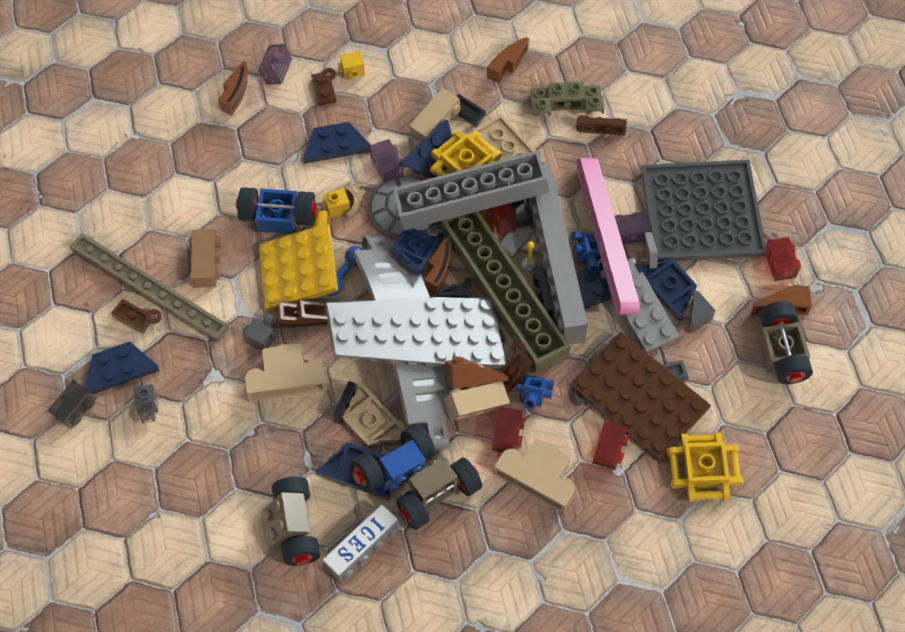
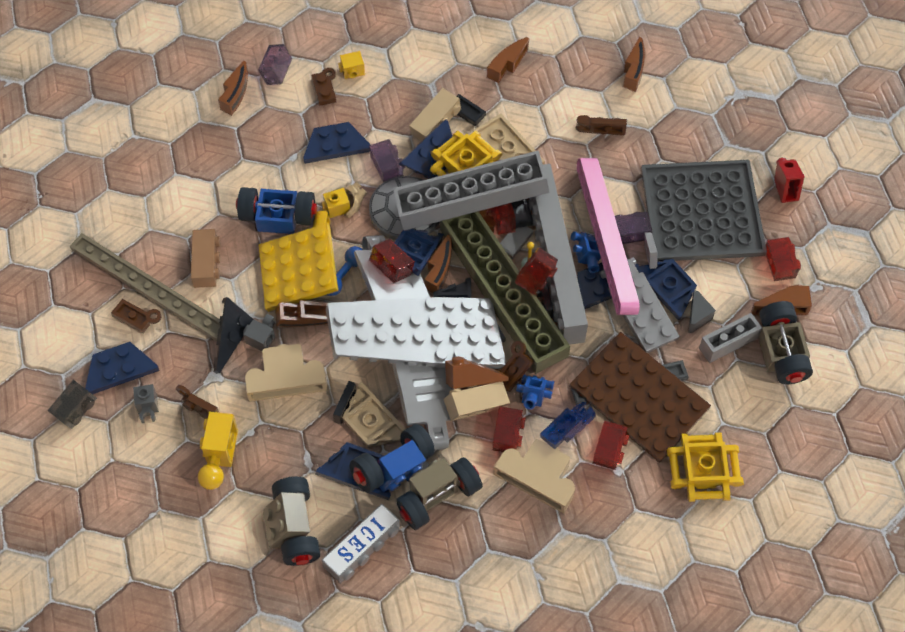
olive bracket [530,81,605,117] -> none
none -> reddish brown hinge [176,385,219,419]
none -> yellow brick [197,412,238,490]
none -> black wing [213,297,253,374]
none -> clear red brick [369,239,415,283]
none -> clear red brick [515,247,558,295]
none -> clear blue plate [540,402,596,449]
none -> dark orange slope [623,37,645,92]
none -> light grey brick [699,313,762,363]
none -> red torso [774,157,805,203]

